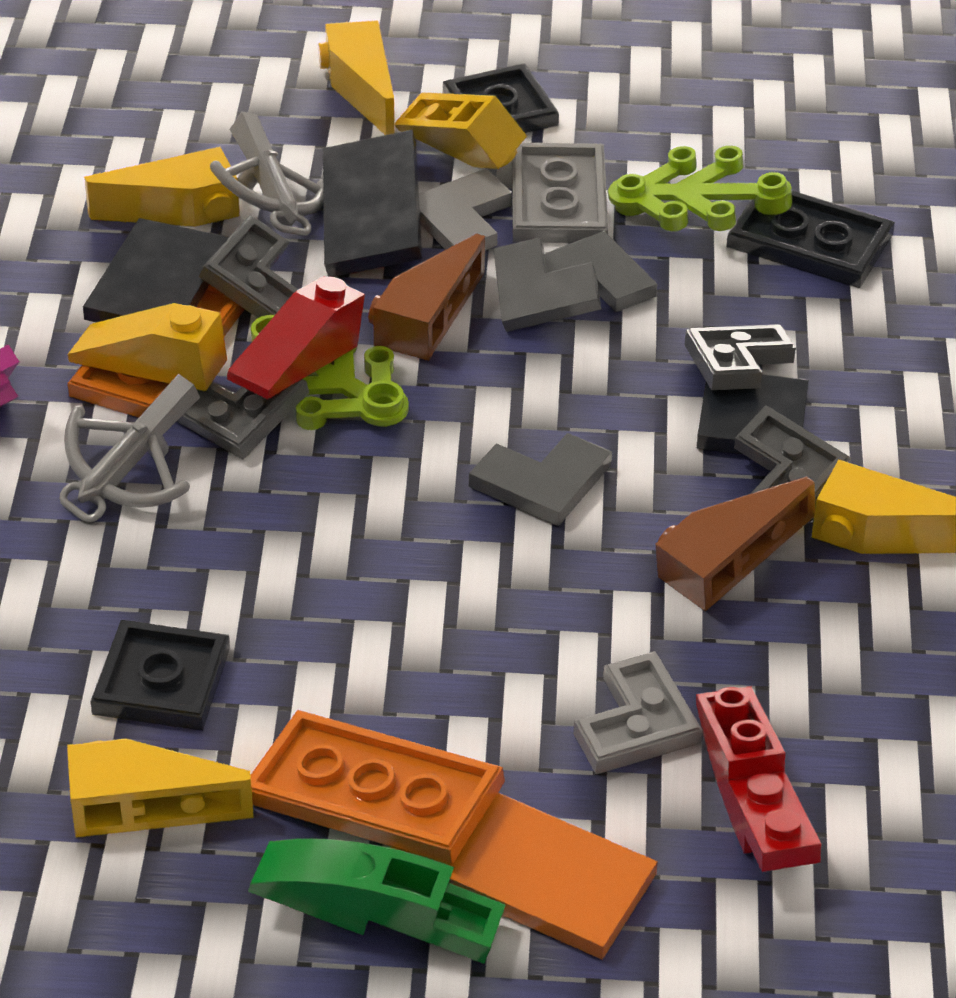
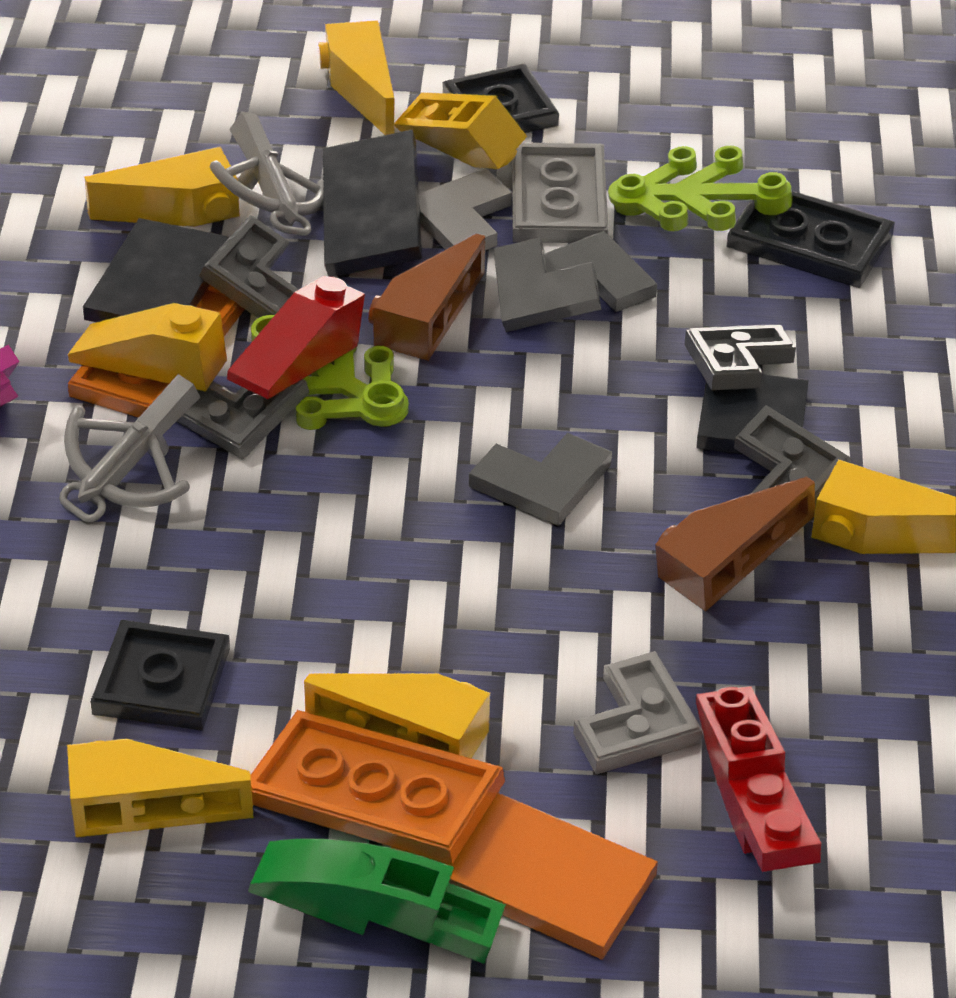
none -> yellow slope [304,673,490,758]

